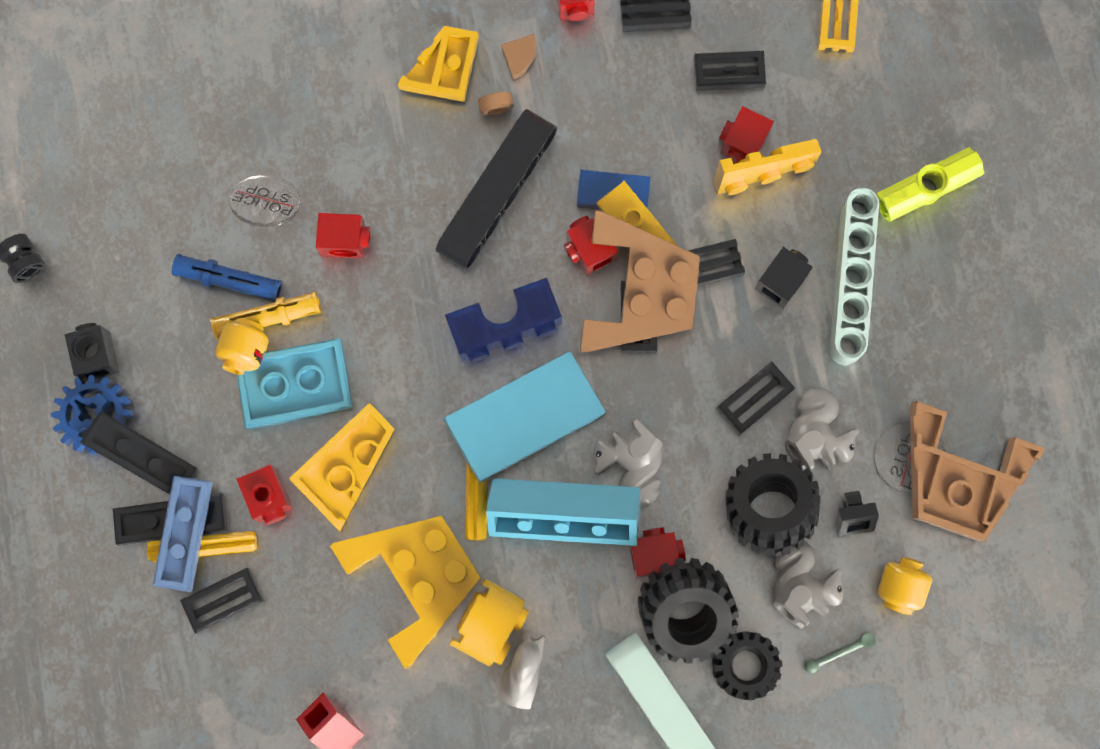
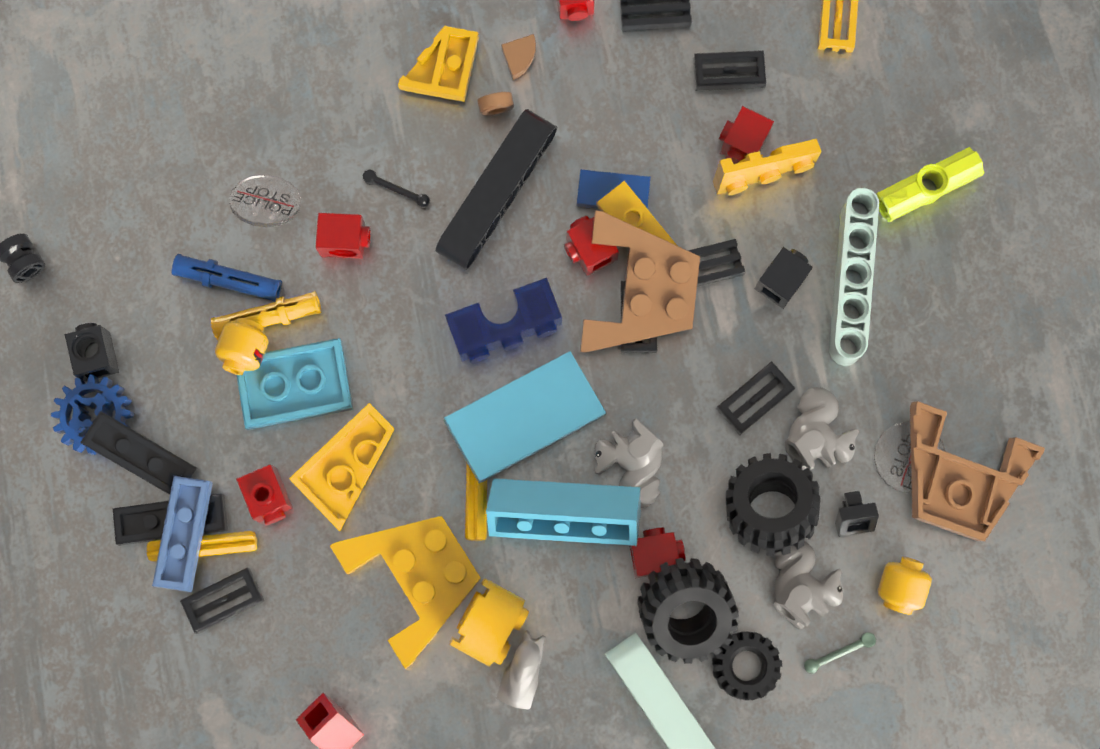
none -> black hinge [363,169,430,208]

